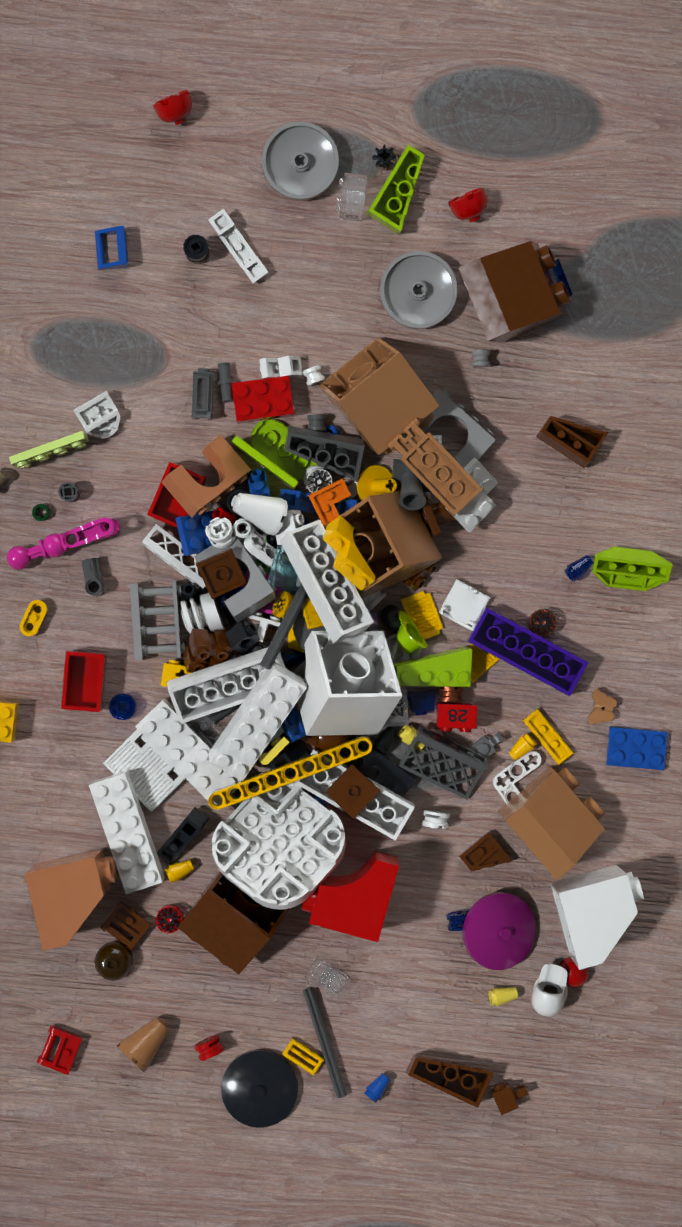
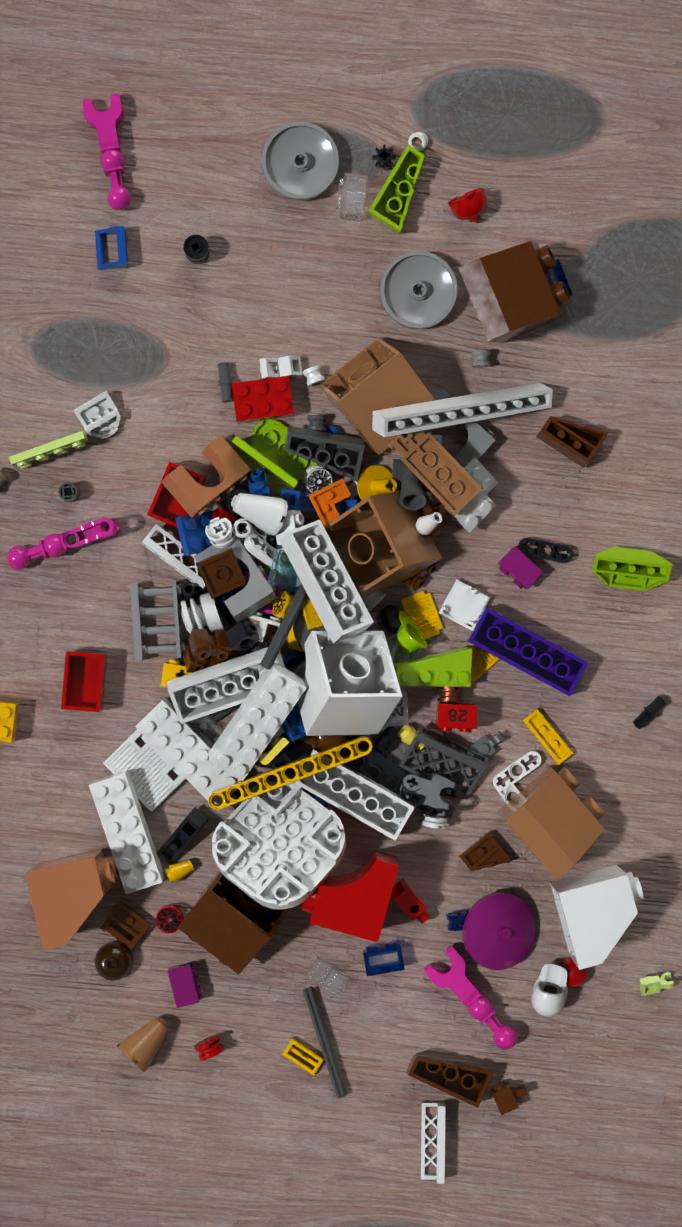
yellow plate [19,600,48,636] -> none
dark green bush [32,504,50,521] -> none
red plate [37,1025,82,1075] -> none
dark grey piece [82,558,105,597] -> none
clear blue wheel [109,694,137,720] -> none
red cylinder [153,90,192,125] -> none
dark grey window [191,368,214,420] -> none
white slope [208,209,269,283] -> none
black dish [221,1049,298,1128] -> none
yellow arch [323,515,375,591] -> none
reddish brown plate [325,764,380,819] -> none
blue cone [364,1073,391,1103] -> none
clear blue brick [406,691,435,715] -> none
light yellow cone [488,987,518,1007] -> none
yellow cone [508,733,537,761] -> none
copper wheel [529,609,557,636] -> none
clear blue cone [564,555,593,582] -> none
medium nougat animal [587,689,617,724] -> none
blue plate [606,727,667,770] -> none
none -> dark pink piece [82,93,131,210]
none -> magenta brick [168,962,203,1008]
none -> clear blue window [363,942,405,976]
none -> white brick [372,383,553,437]
none -> red torso [391,878,430,924]
none -> black piece [399,773,461,819]
none -> white piece [408,132,428,152]
none -> white cone [415,512,442,535]
none -> white fence [421,1101,446,1184]
none -> dark pink piece [424,945,518,1050]
none -> magenta brick [498,546,543,589]
none -> black beam [518,538,573,563]
none -> black axle [633,696,667,729]
none -> yellowish green plate [640,972,674,996]

